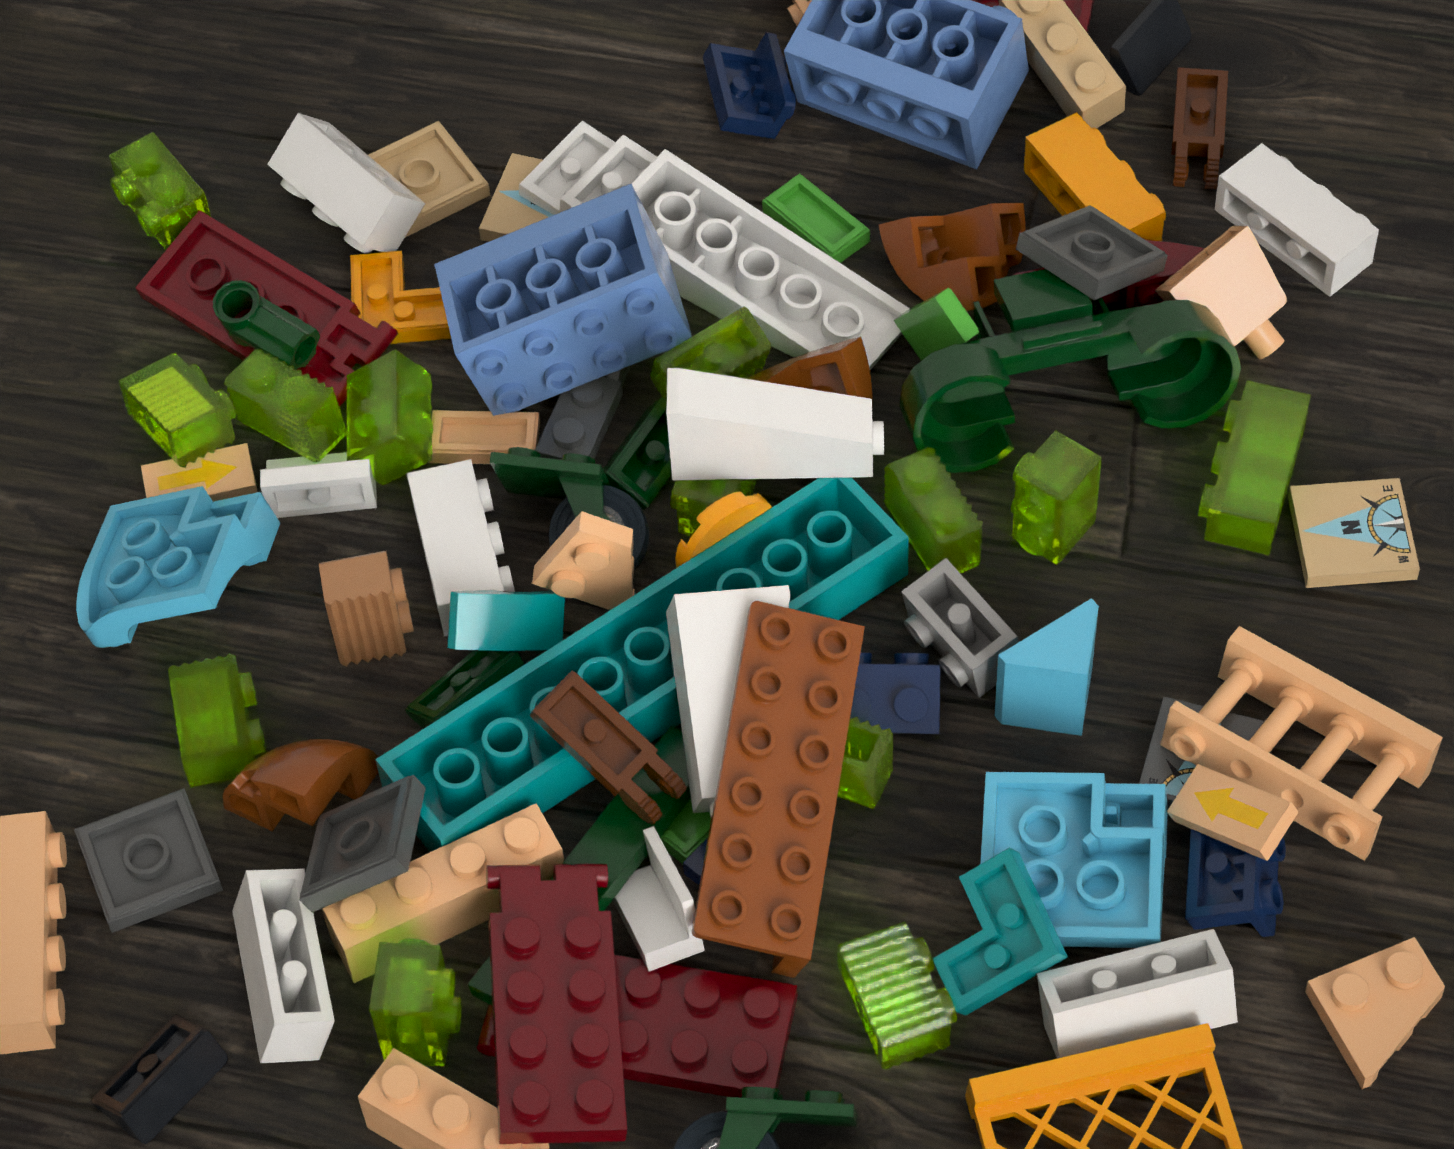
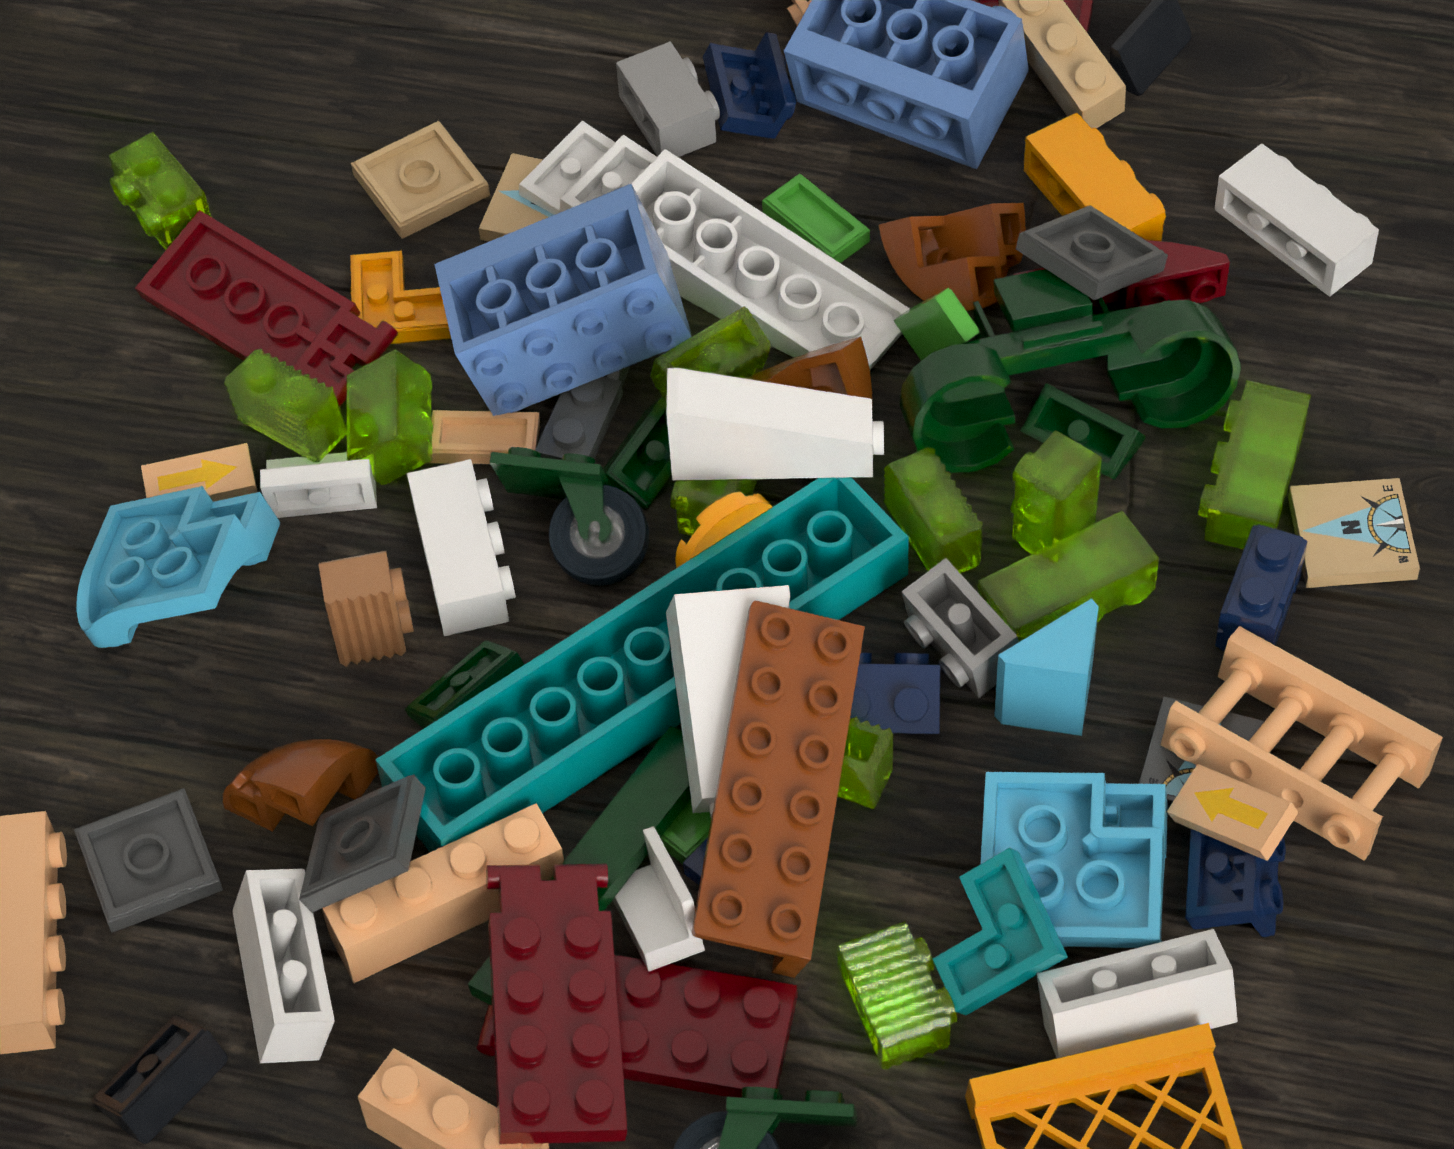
clear neon green brick [119,352,236,468] -> none
clear neon green brick [168,653,266,788] -> none
dark green piece [213,280,320,372] -> none
white brick [267,113,425,254] -> none
clear neon green brick [369,938,462,1066] -> none
teal slope [447,590,565,651] -> none
reddish brown hinge [530,671,687,825] -> none
light nougat wing [532,511,635,610] -> none
light nougat torso [1155,226,1287,360] -> none
reddish brown hinge [1171,67,1228,189] -> none
light nougat wing [1305,937,1445,1089] -> none
none -> light grey brick [616,41,720,157]
none -> clear neon green brick [978,511,1159,642]
none -> dark green slope [1020,383,1146,480]
none -> dark blue brick [1215,524,1308,651]

